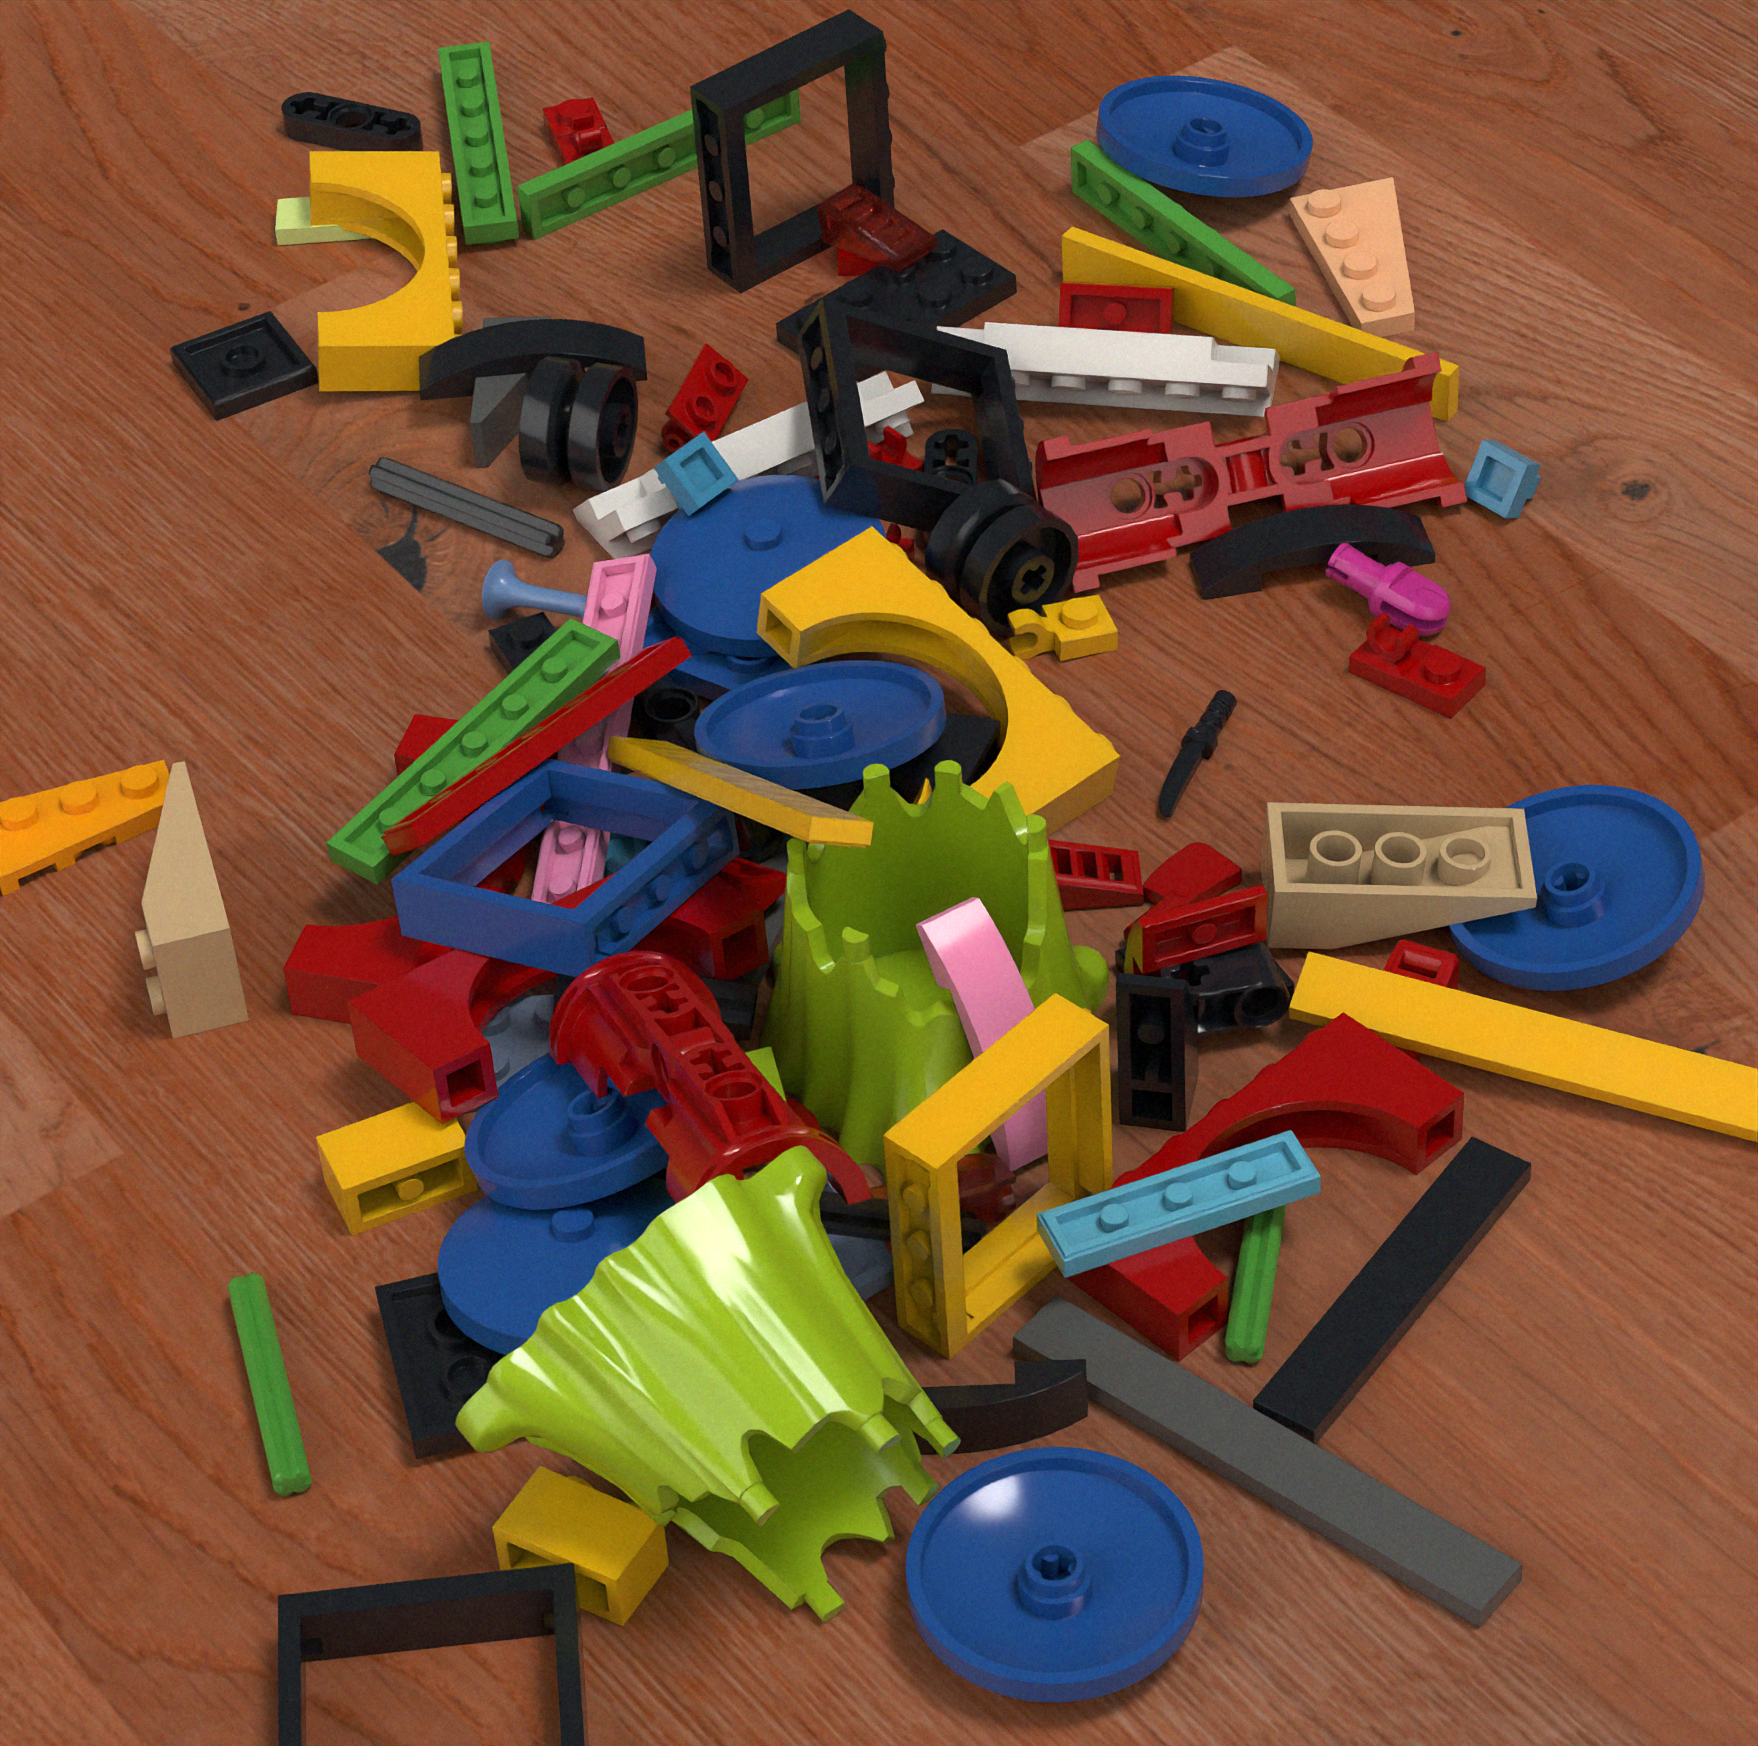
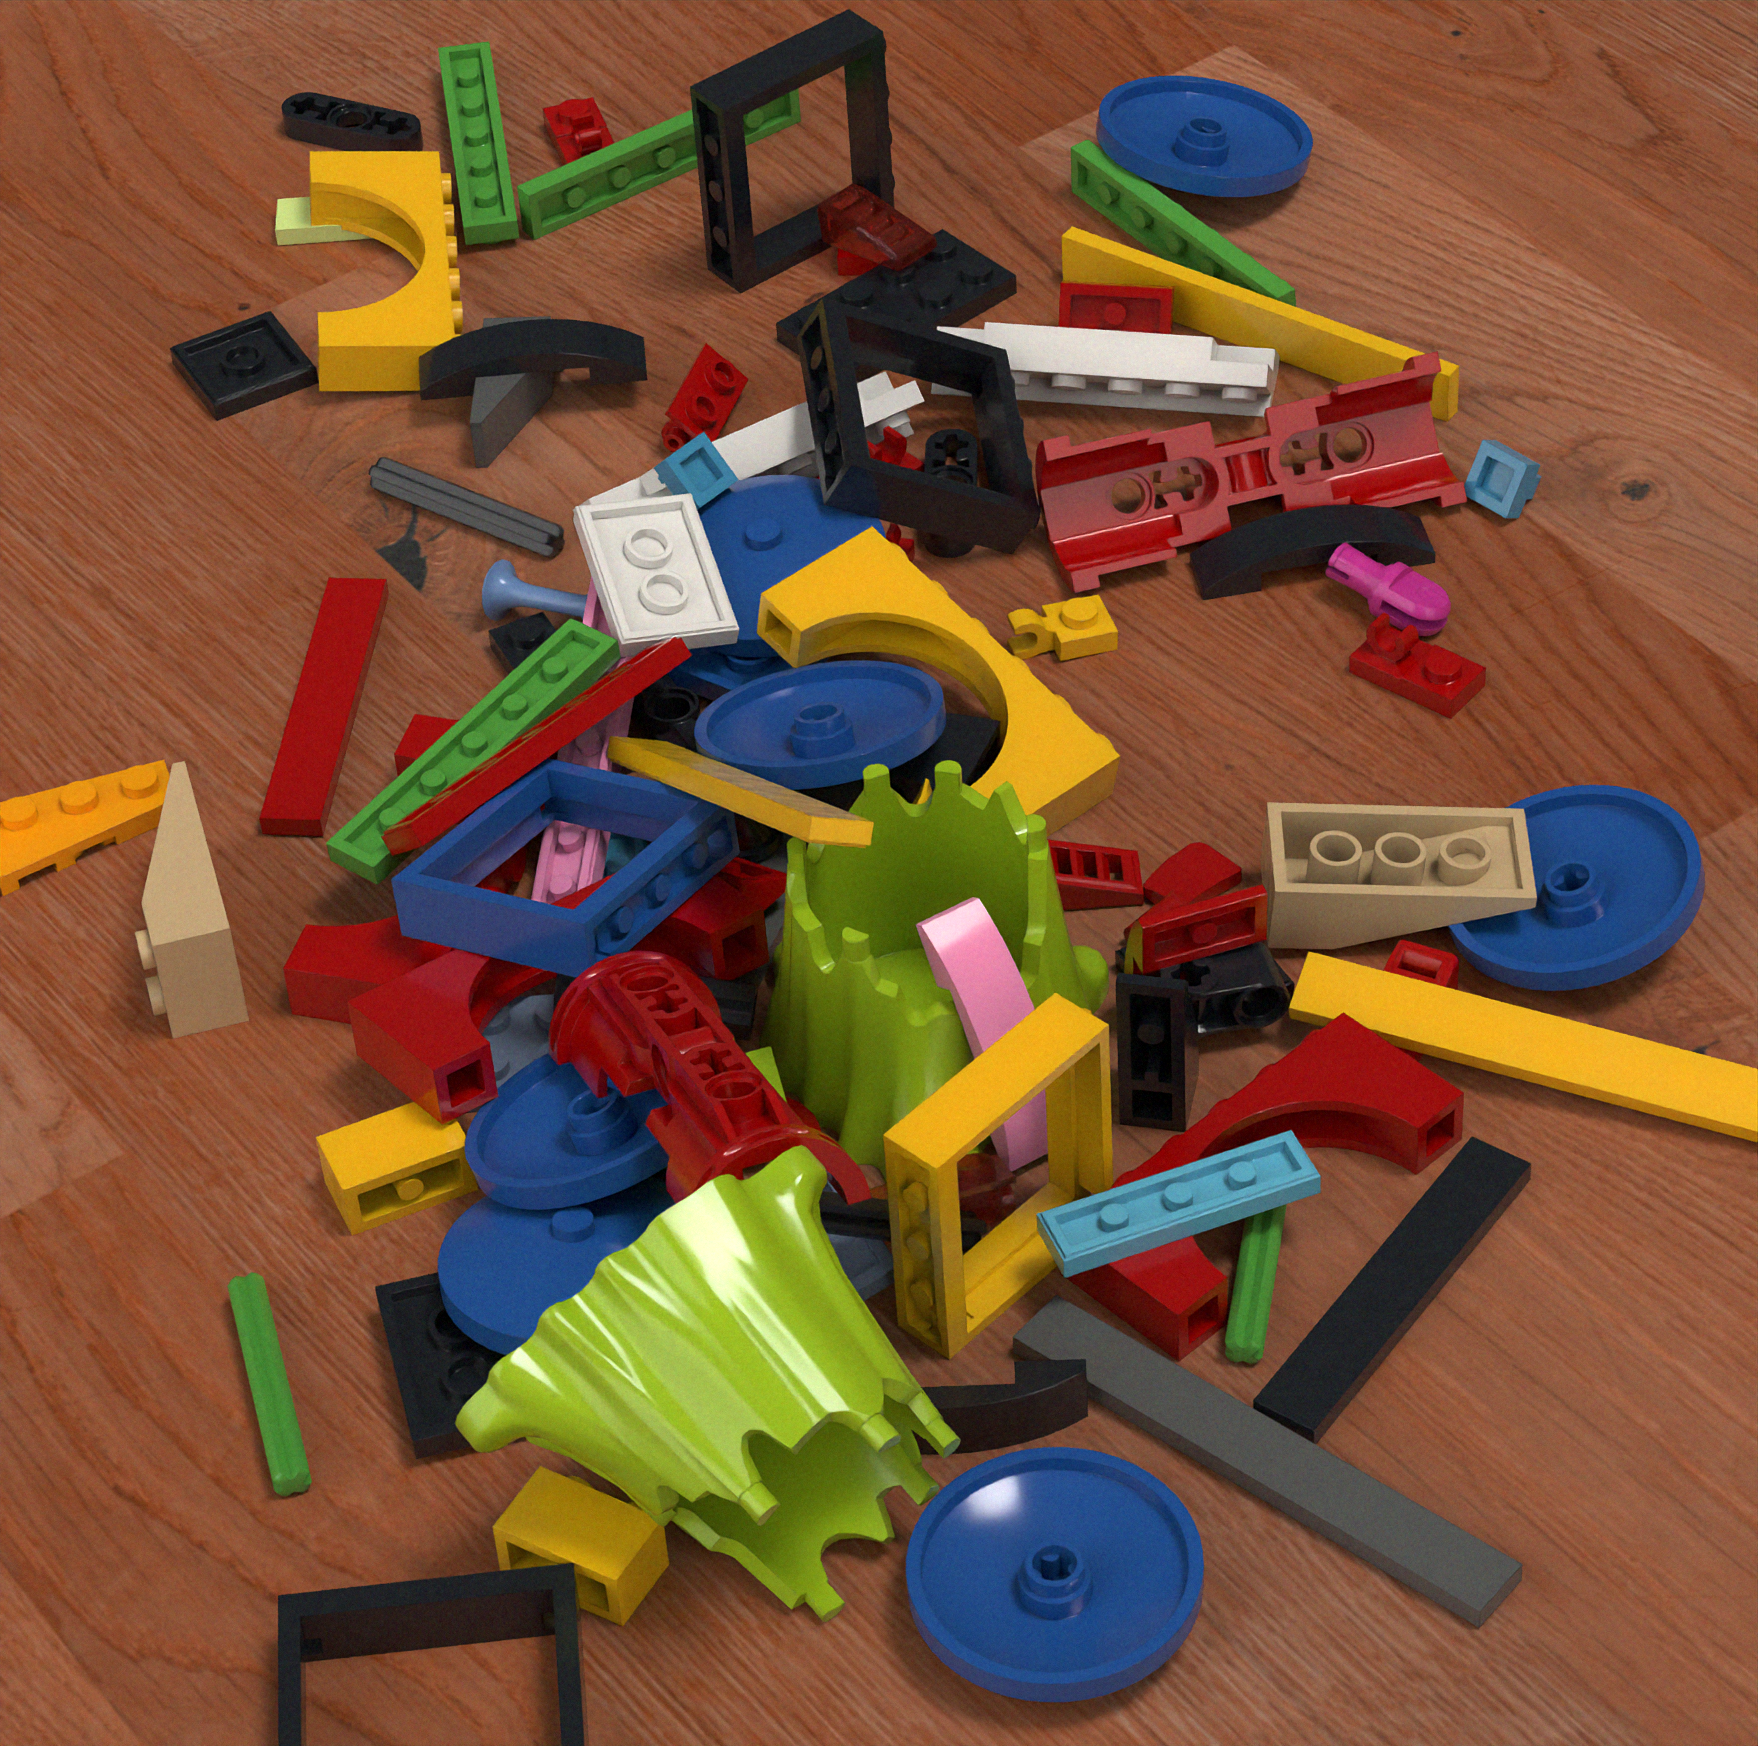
black wheel [519,356,638,492] -> none
black wheel [925,479,1079,636] -> none
black piece [1160,690,1237,818] -> none
light nougat wing [1289,177,1415,337] -> none
none -> red tile [259,577,389,836]
none -> white tile [573,493,739,657]

